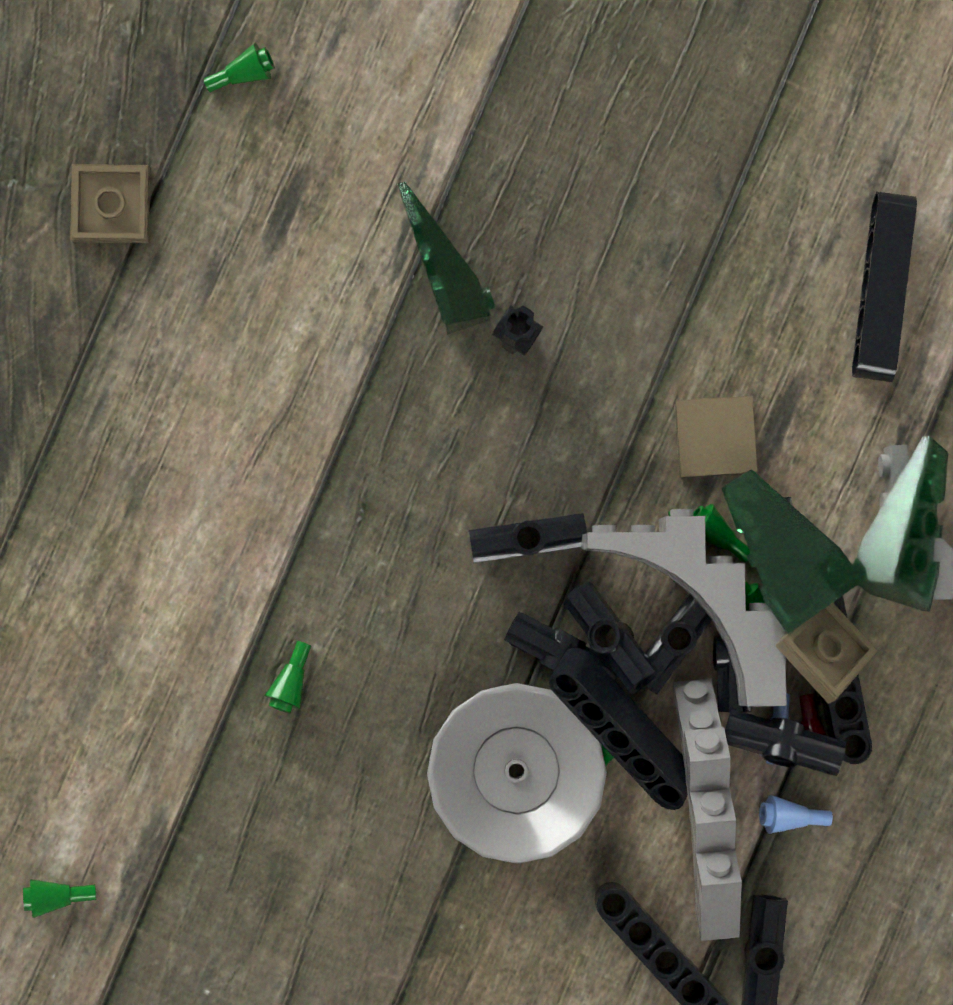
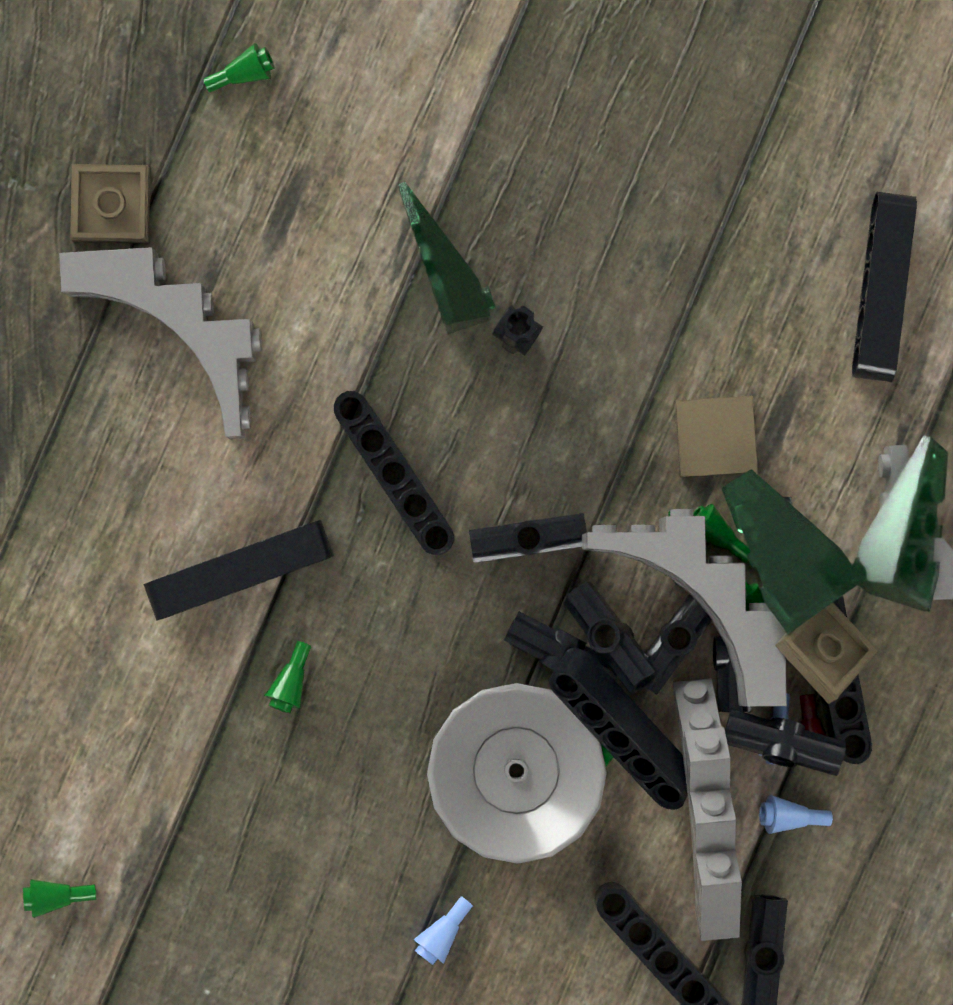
none -> light grey arch [59,247,262,439]
none -> black beam [143,520,334,621]
none -> black beam [334,391,454,555]
none -> light blue cone [413,896,473,965]

